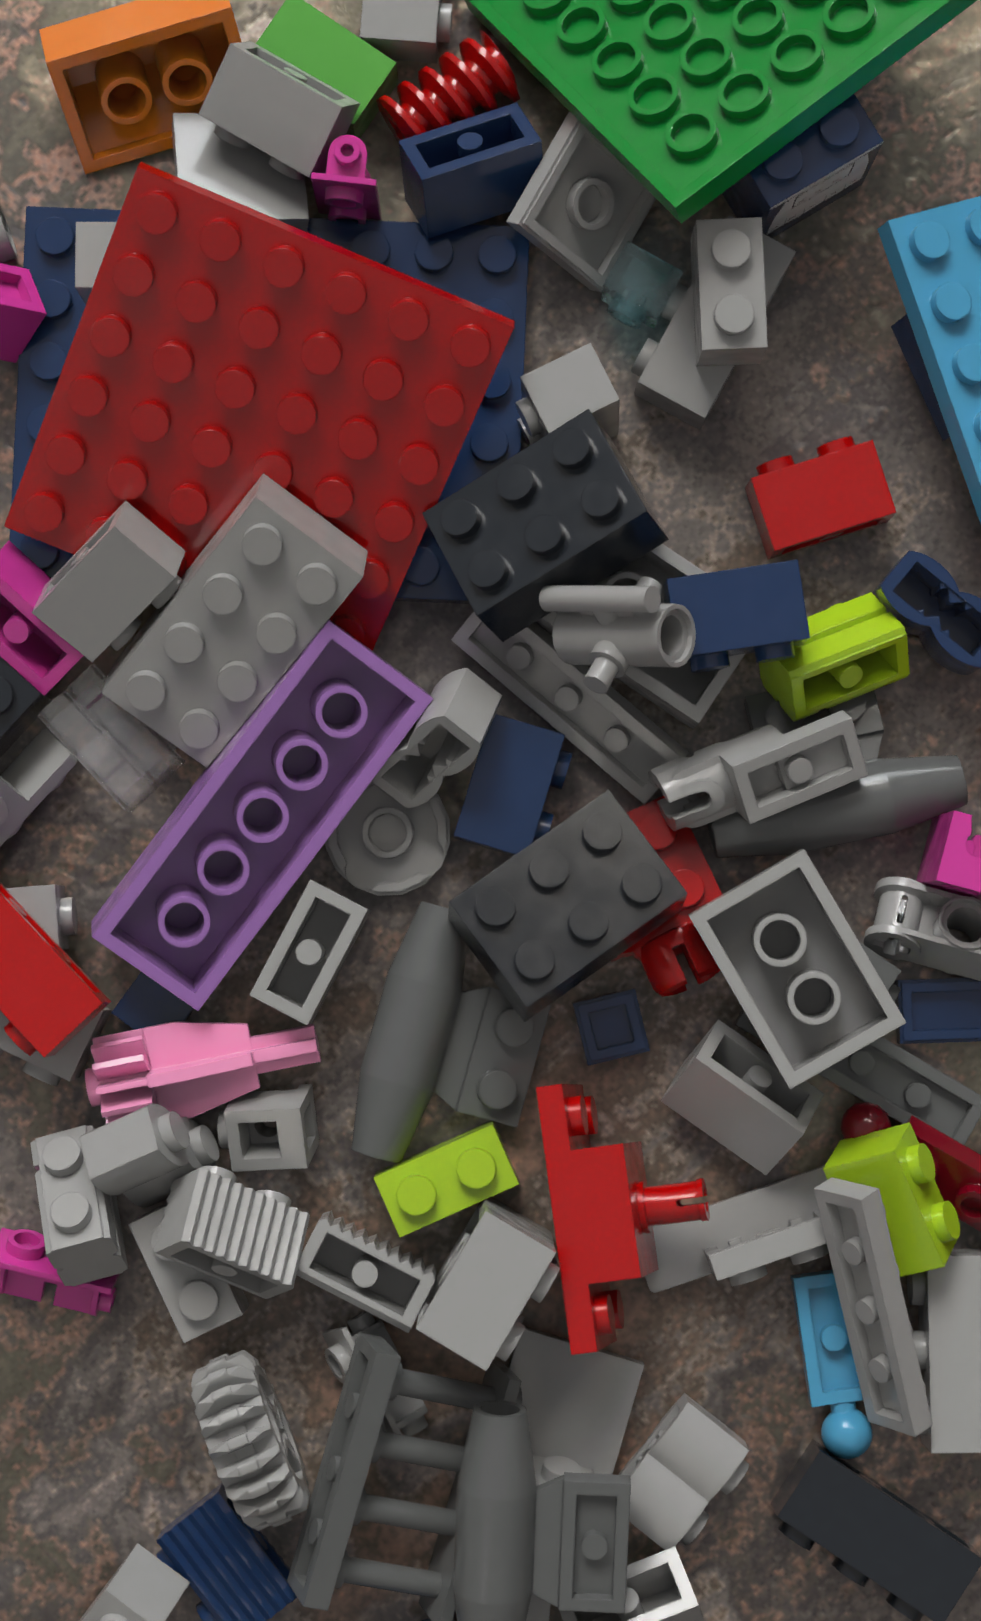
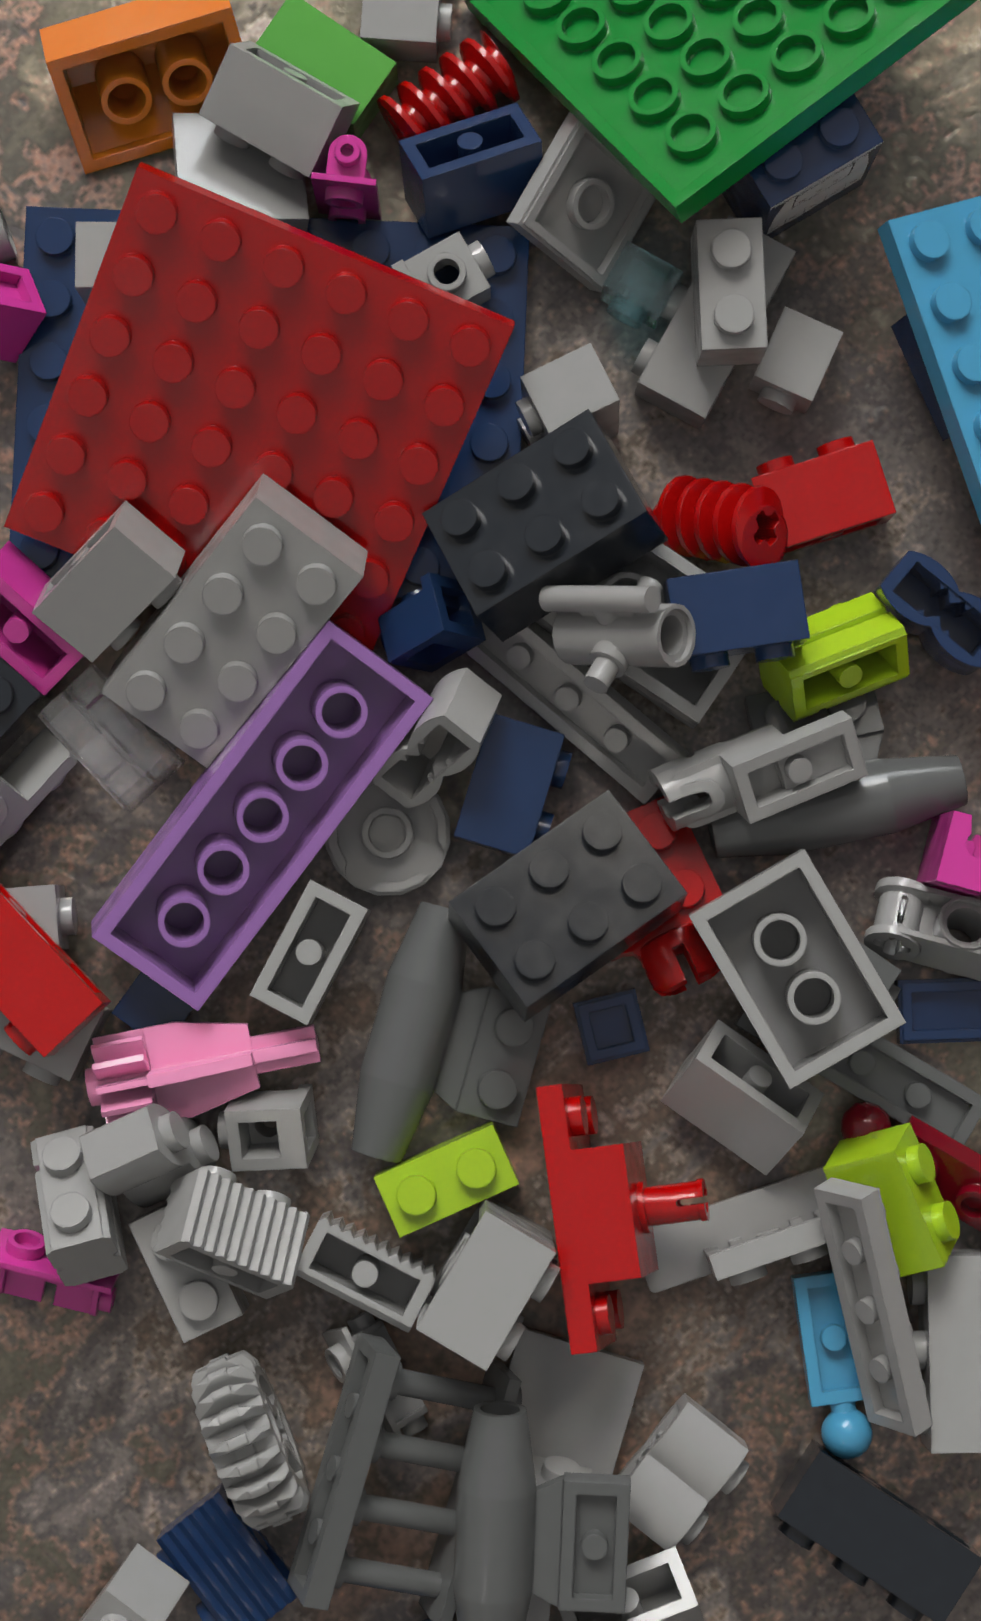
none -> dark blue brick [378,572,486,673]
none -> light grey brick [391,231,496,305]
none -> red piece [653,475,788,567]
none -> light grey brick [748,306,843,415]

